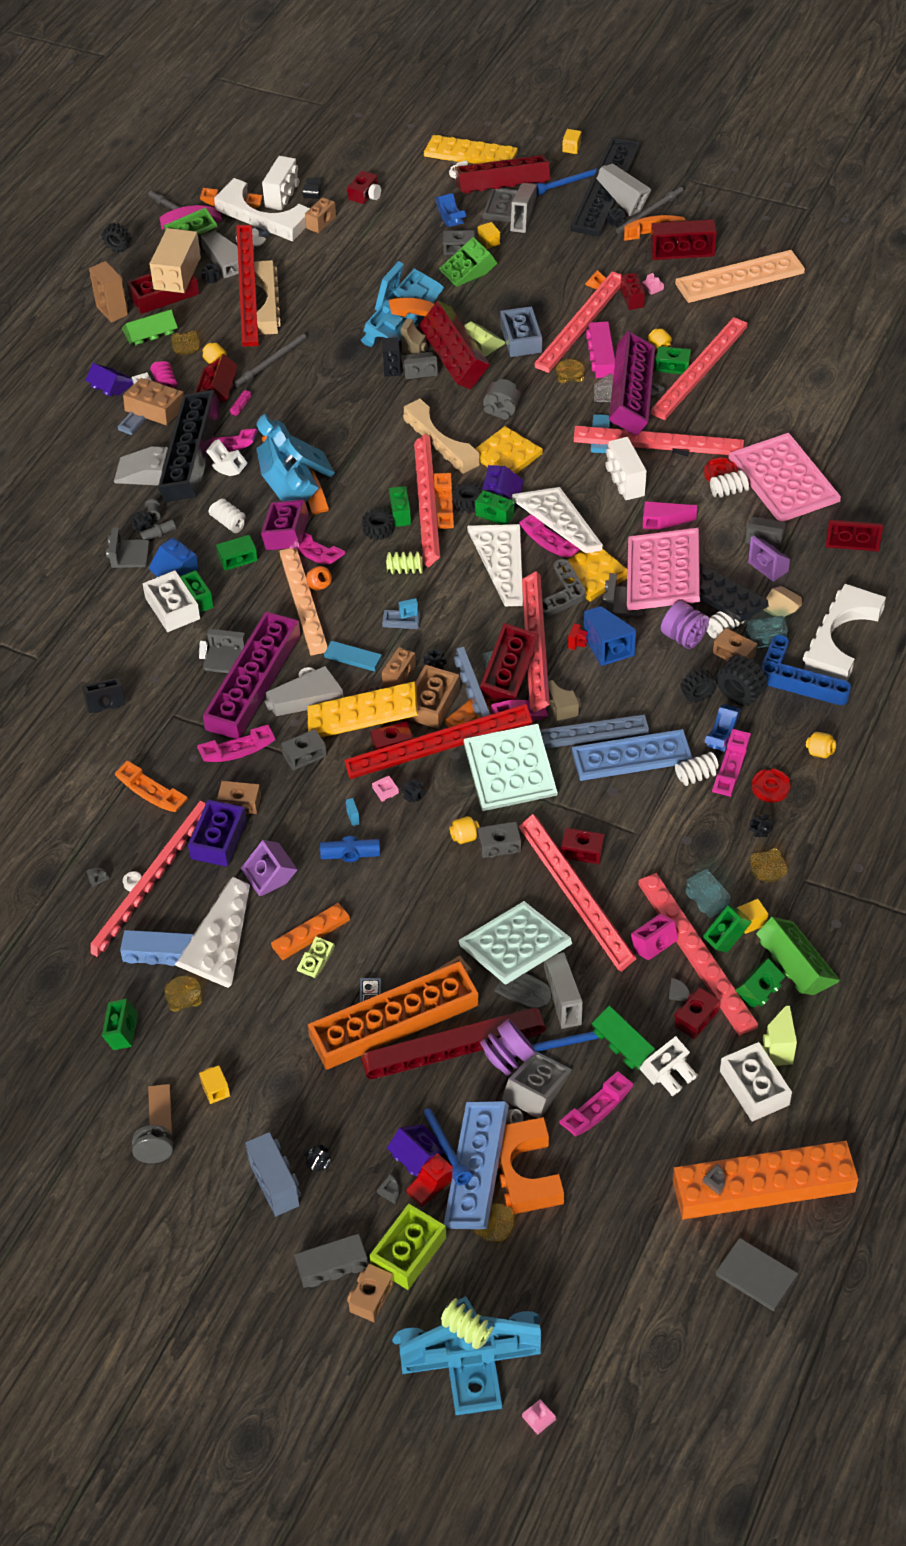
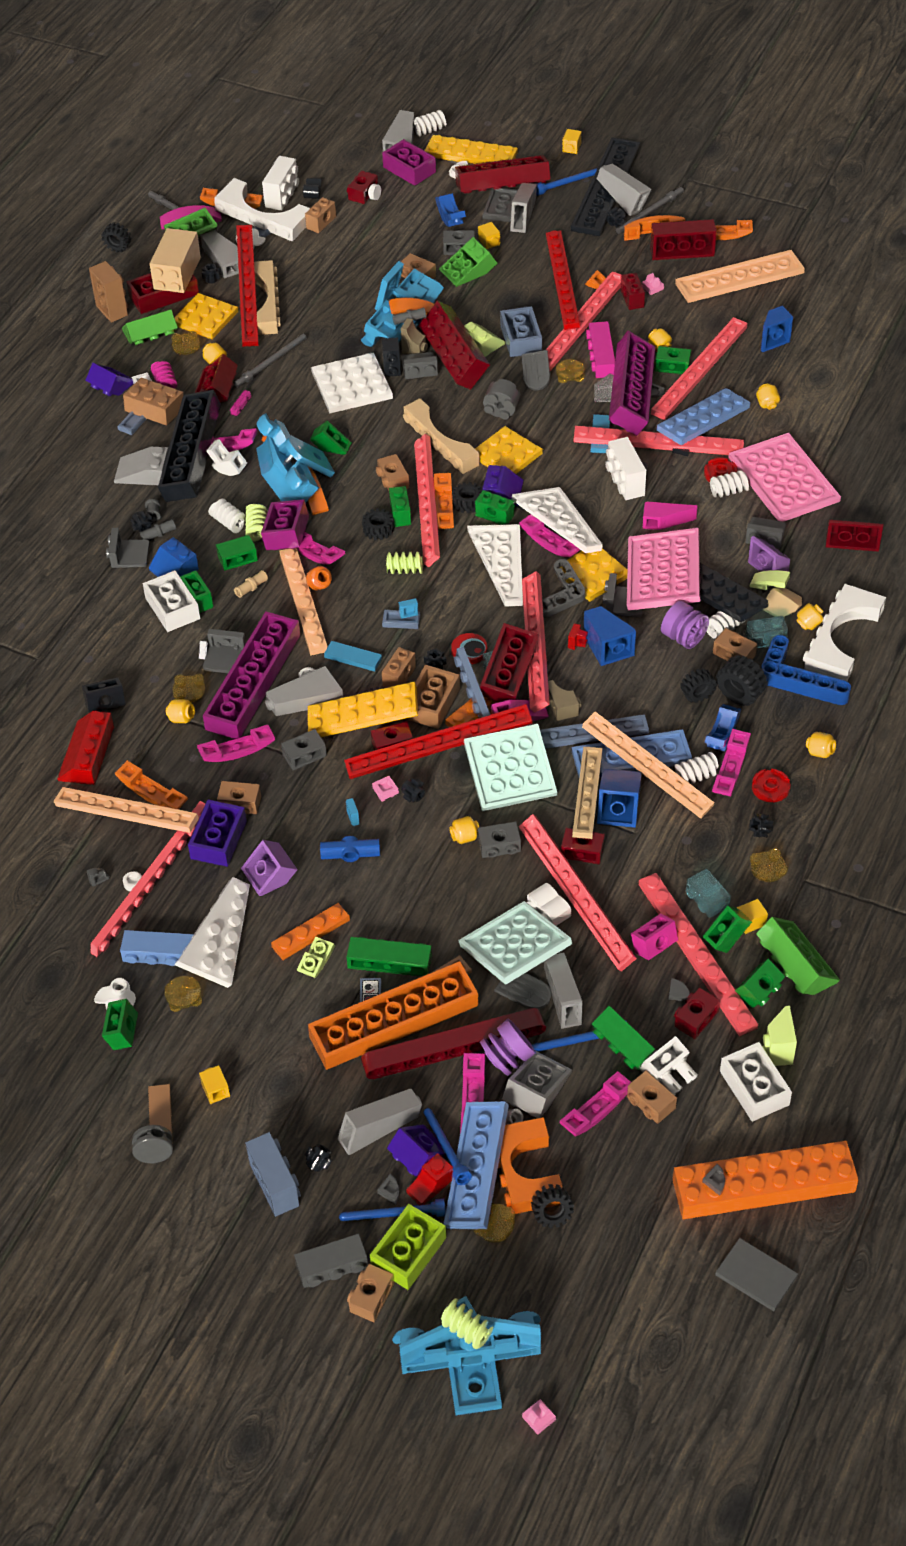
none -> light nougat plate [54,787,199,833]
none -> red slope [57,711,114,785]
none -> white plate [94,978,136,1010]
none -> yellow head [166,699,195,723]
none -> clear yellow piece [173,674,205,702]
none -> yellow plate [174,293,238,340]
none -> tan pin [234,570,268,598]
none -> yellowish green piece [245,504,268,542]
none -> green slope [310,421,352,455]
none -> white plate [311,353,393,413]
none -> light grey slope [338,1088,422,1155]
none -> blue piece [339,1198,446,1221]
none -> green brick [346,937,432,977]
none -> medium nougat brick [376,454,409,491]
none -> light grey slope [382,110,414,152]
none -> magenta brick [382,139,436,186]
none -> dark grey pin [392,307,426,325]
none -> medium nougat brick [401,253,436,279]
none -> white piece [413,110,446,137]
none -> tile [451,633,487,664]
none -> dark pink slope [460,1053,485,1133]
none -> dark grey window [521,350,550,390]
none -> white brick [527,883,571,926]
none -> black tyre [531,1184,574,1228]
none -> red plate [546,230,580,330]
none -> tan plate [572,746,602,839]
none -> light nougat plate [582,712,714,819]
none -> blue slope [597,768,642,828]
none -> medium nougat brick [627,1071,677,1124]
none -> medium blue plate [657,388,750,445]
none -> orange slope [715,220,753,240]
none -> yellowish green slope [750,570,790,590]
none -> yellow head [756,384,780,410]
none -> blue slope [761,306,793,352]
none -> yellow head [796,603,824,630]

